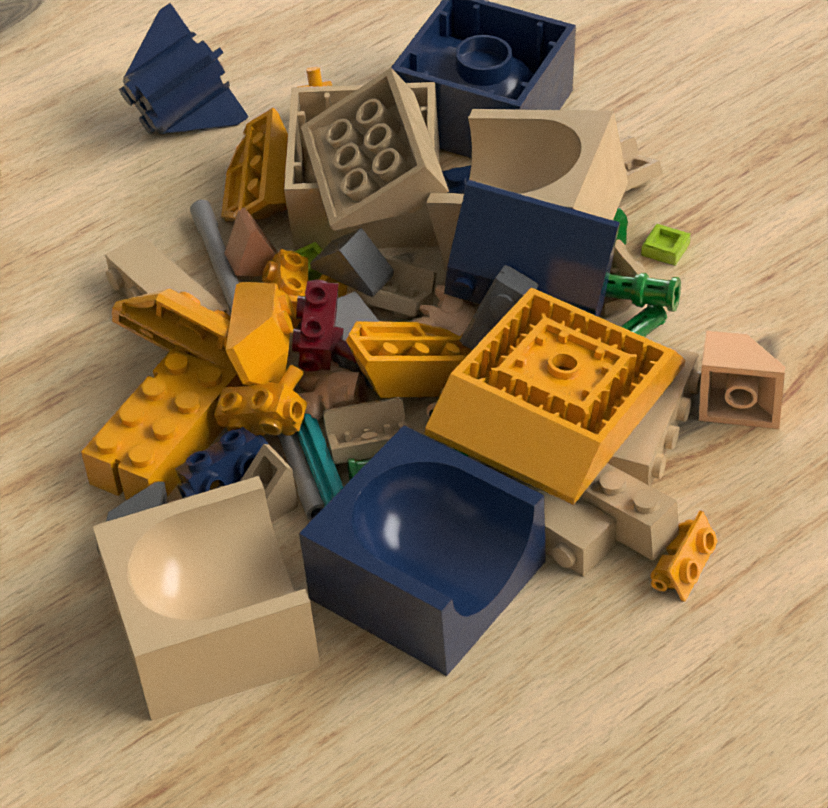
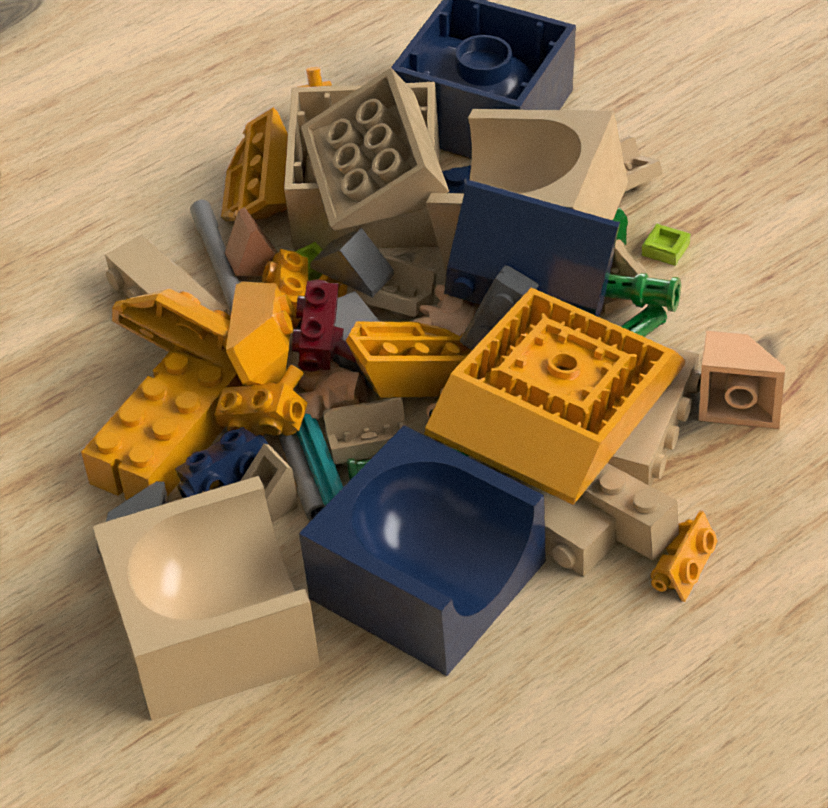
dark blue brick [119,2,249,134] -> none

